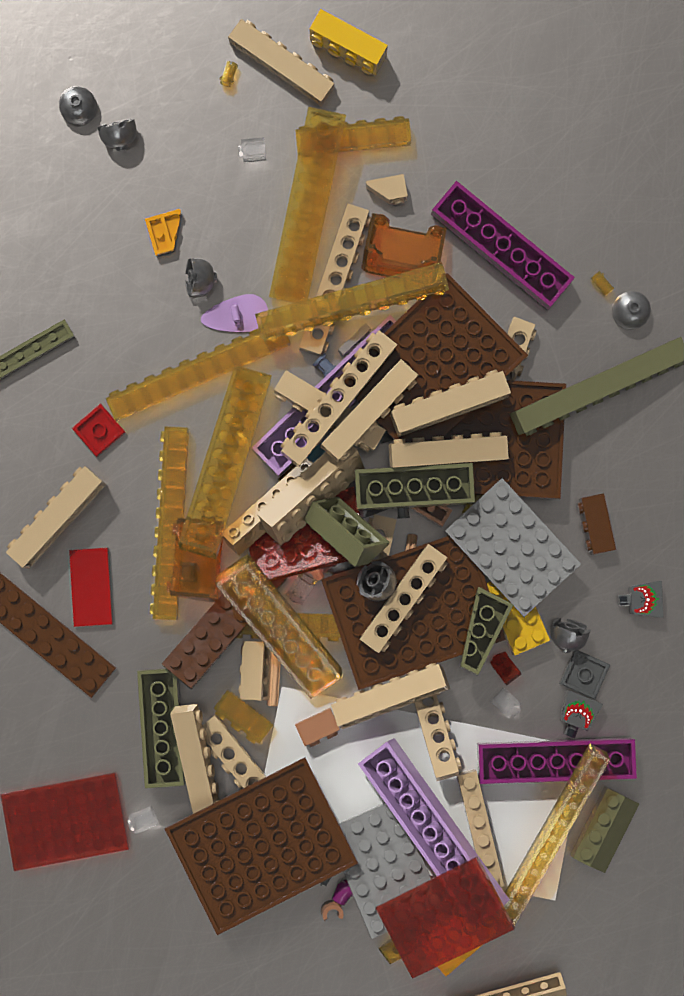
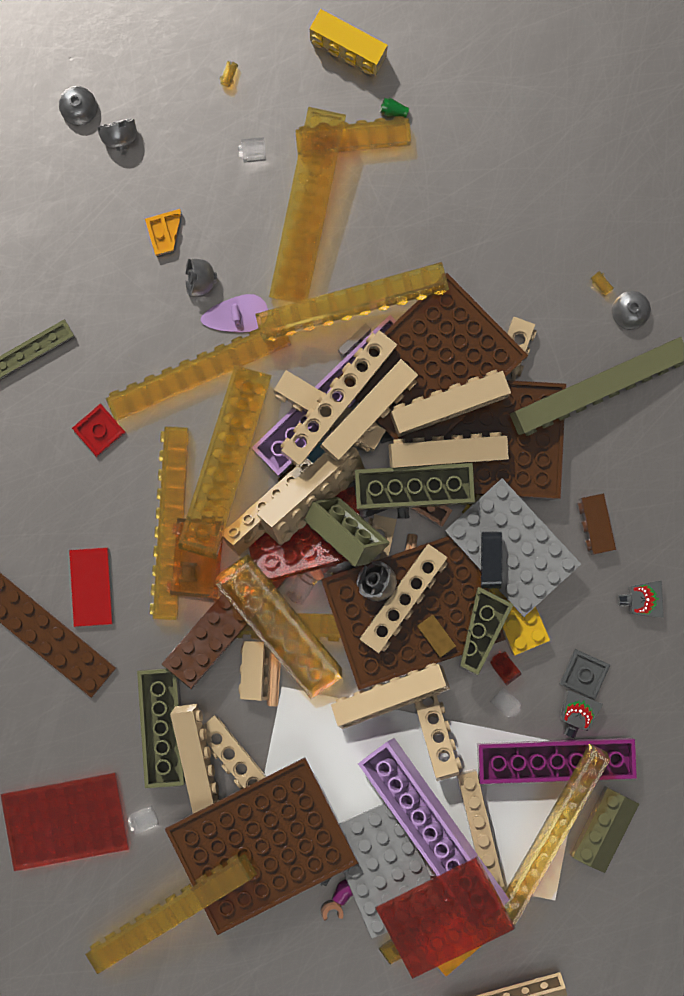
tan brick [6,466,106,569] -> none
clear yellow brick [213,689,274,744] -> none
tan brick [228,19,334,106] -> none
nougat brick [295,708,340,747] -> none
tan brick [299,203,372,356] -> none
sand blue bush [313,353,336,378] -> none
clear orange windscreen [361,213,447,285] -> none
tan slope [366,174,408,205] -> none
magenta brick [431,181,575,310] -> none
flat silver cylinder [551,618,591,653] -> none
none -> clear yellow brick [85,854,257,974]
none -> green cone [380,97,409,119]
none -> pearl gold tile [417,615,456,657]
none -> black beam [481,532,502,589]

